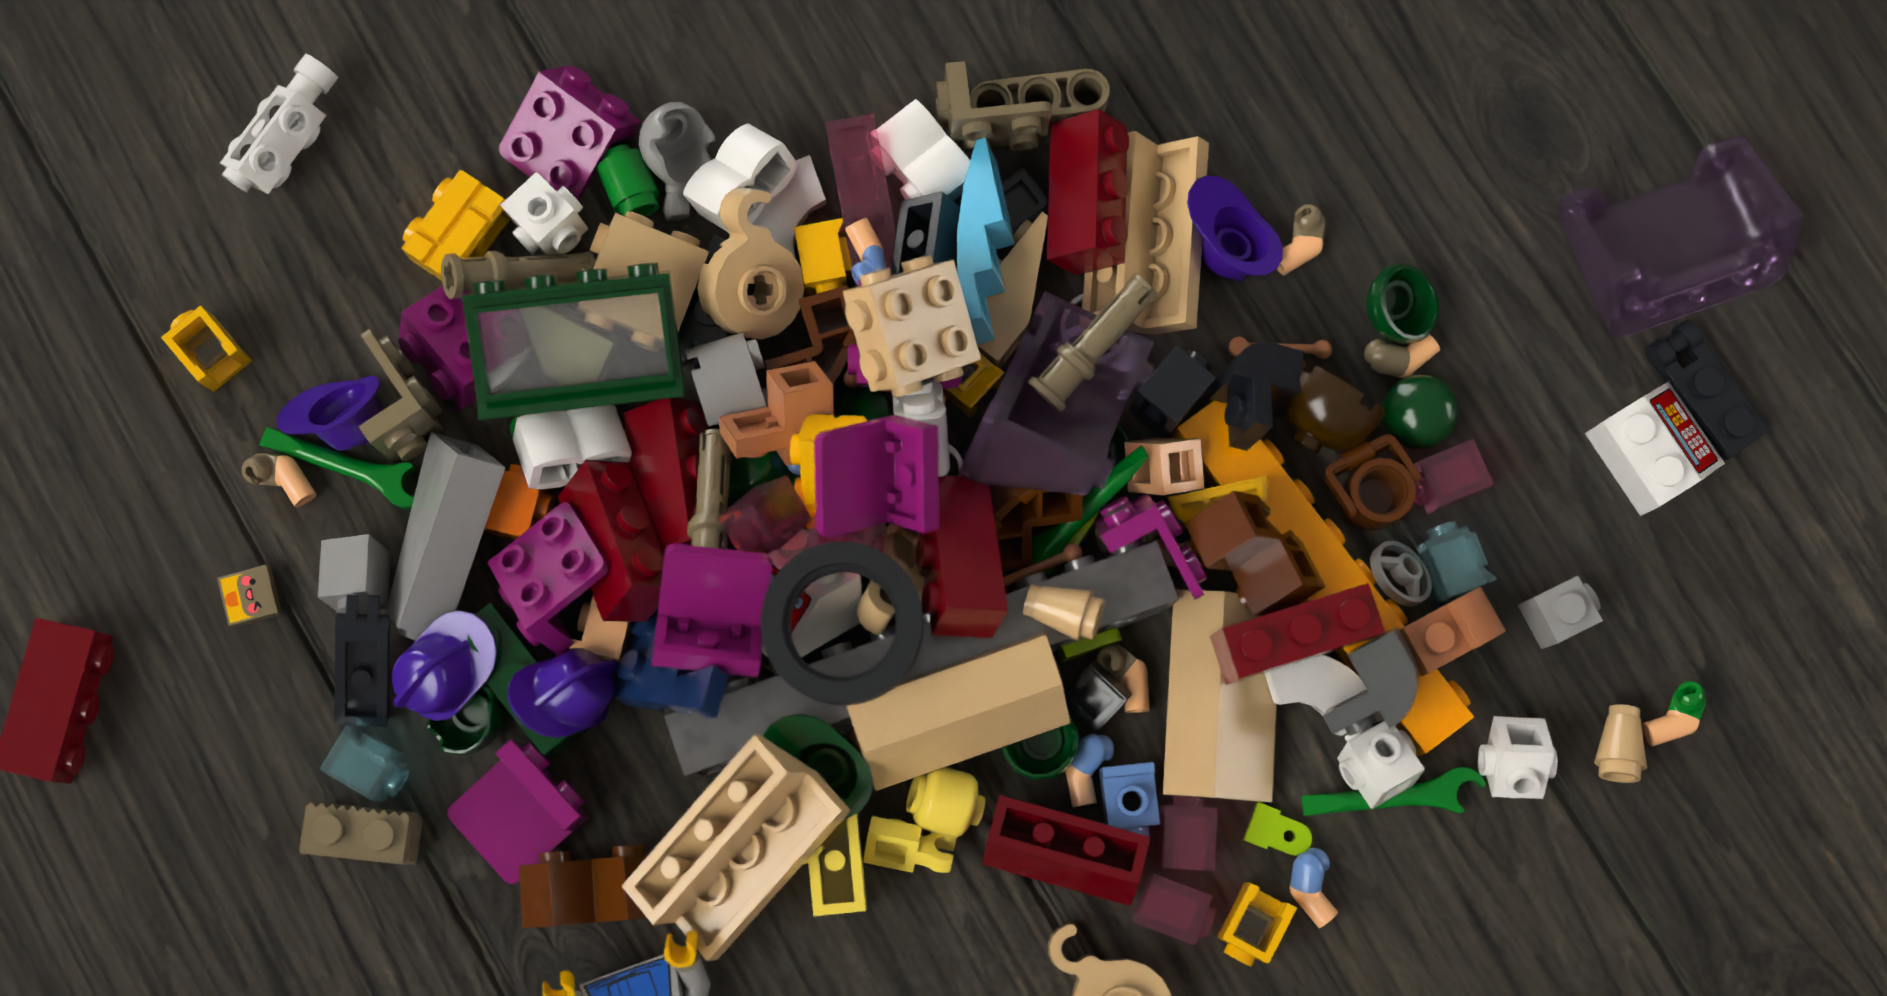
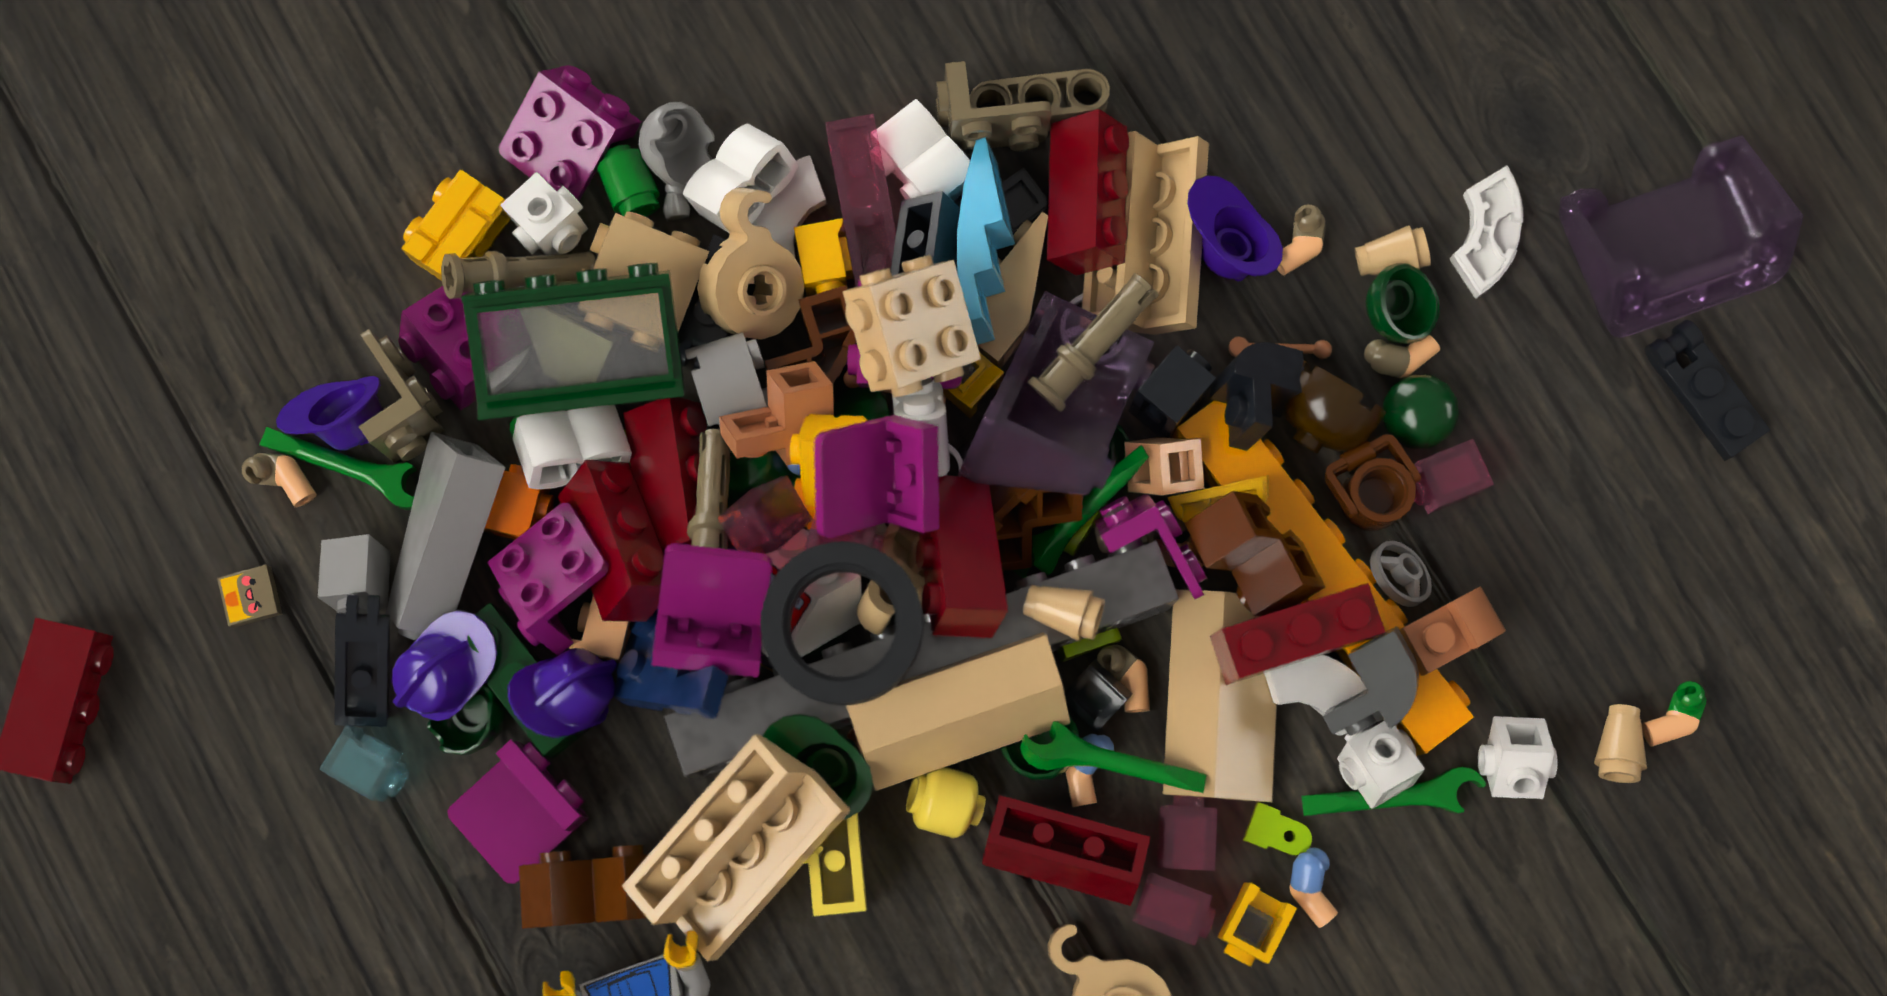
yellow window [161,305,252,392] -> none
white brick [220,54,338,194] -> none
dark tan brick [299,802,423,865] -> none
arm [845,217,887,285] -> none
light yellow plate [863,816,957,873] -> none
nougat hinge [1003,543,1083,587] -> none
medium blue brick [1099,762,1160,836] -> none
clear light blue window [1416,520,1497,603] -> none
light grey brick [1518,576,1603,649] -> none
white slope [1585,381,1725,516] -> none
none -> green piece [1020,721,1206,793]
none -> tan cone [1355,225,1431,276]
none -> white tile [1449,166,1523,299]

